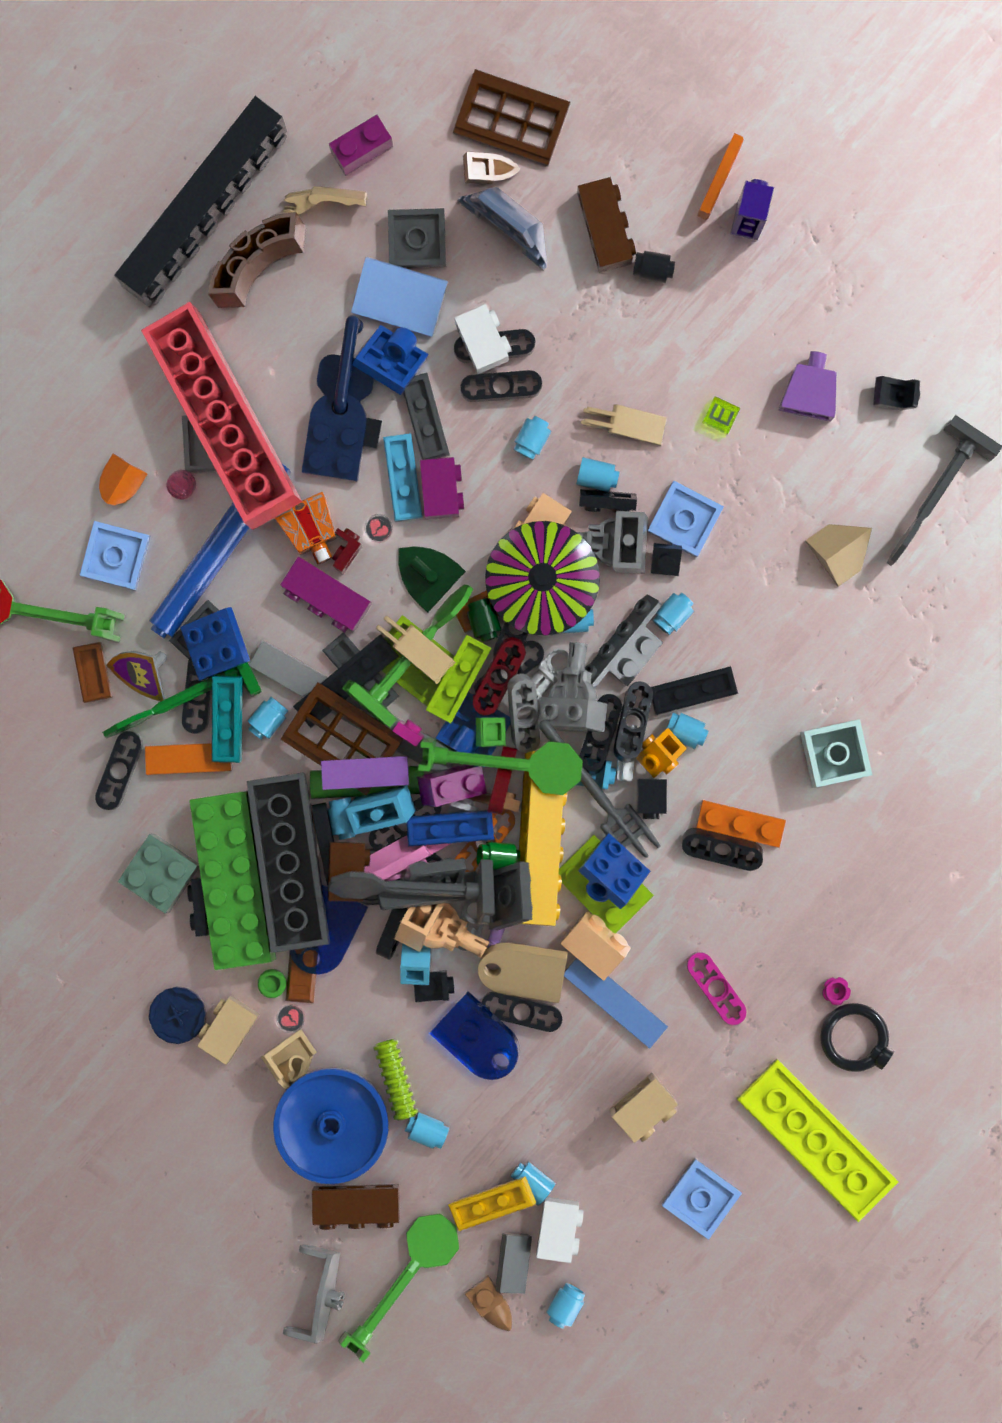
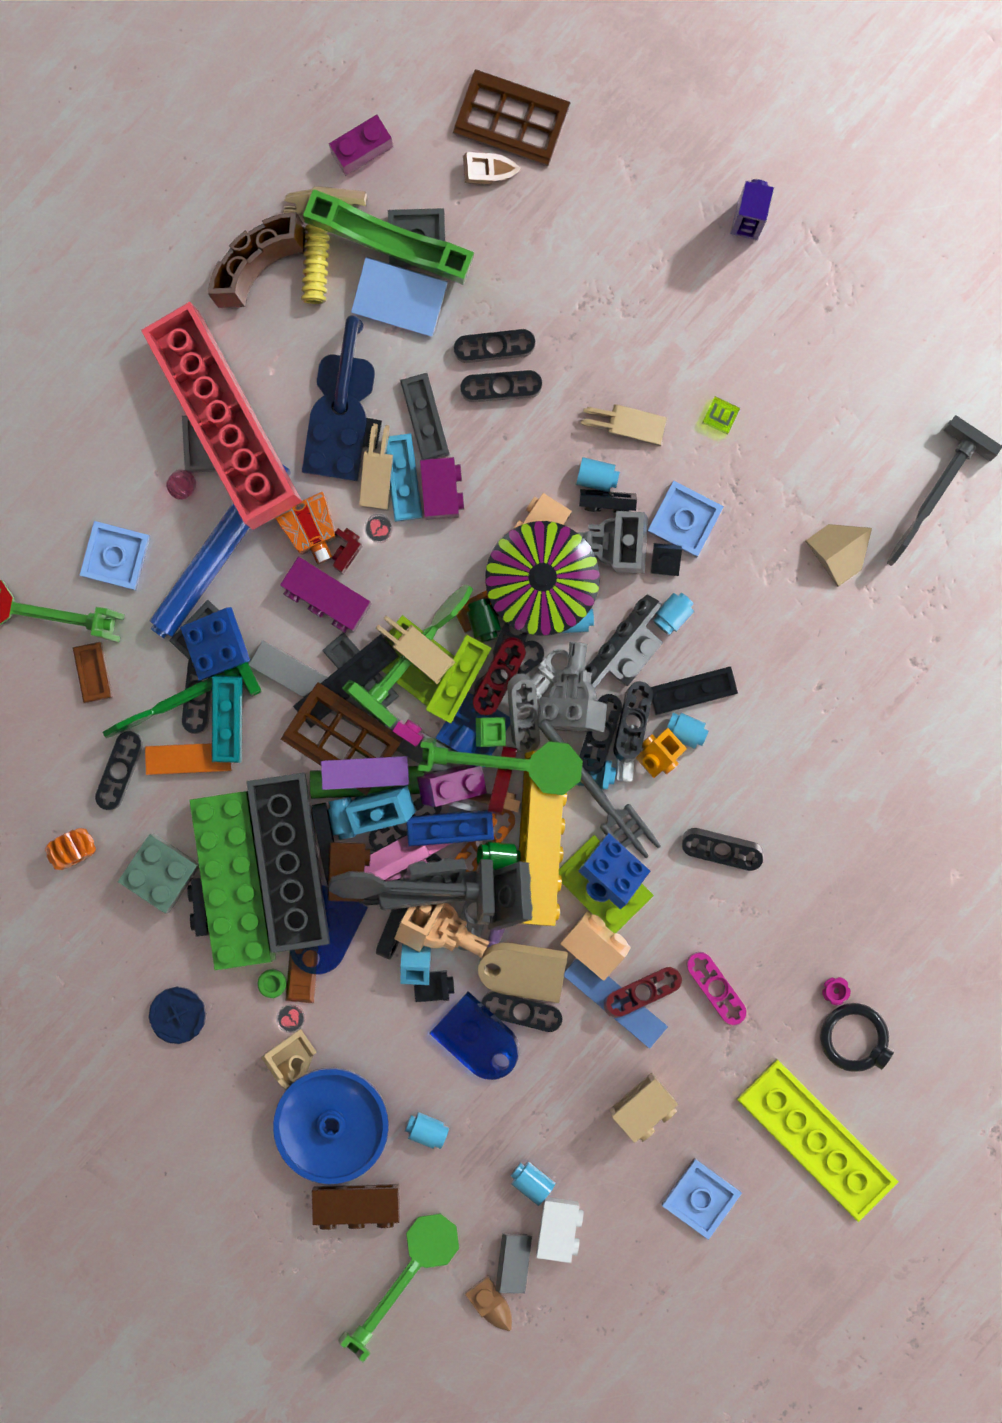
orange brick [99,454,147,505] -> none
shield [106,651,167,702] -> none
black brick [114,96,287,307] -> none
tan brick [197,996,260,1065] -> none
medium azure brick [247,697,289,740] -> none
light grey piece [283,1244,345,1344] -> none
blue plate [352,325,429,395] -> none
lime piece [373,1039,418,1121] -> none
dark green shield [398,546,466,613] -> none
yellow tile [448,1176,536,1231] -> none
white brick [454,304,512,374] -> none
sand blue wedge [457,187,547,270] -> none
medium azure brick [513,416,552,460] -> none
medium azure brick [547,1283,586,1329] -> none
reddish brown brick [577,177,636,273] -> none
black brick [633,250,675,283] -> none
black brick [636,779,667,819] -> none
orange plate [696,800,786,848] -> none
orange tile [697,133,744,220] -> none
medium lavender torso [779,351,837,422] -> none
light aqua brick [800,719,872,788] -> none
black bracket [873,376,920,410] -> none
none -> orange gear [45,828,96,870]
none -> light yellow piece [301,224,330,304]
none -> bright green arch [303,189,474,285]
none -> tan arm [359,424,393,510]
none -> dark red beam [604,967,682,1018]

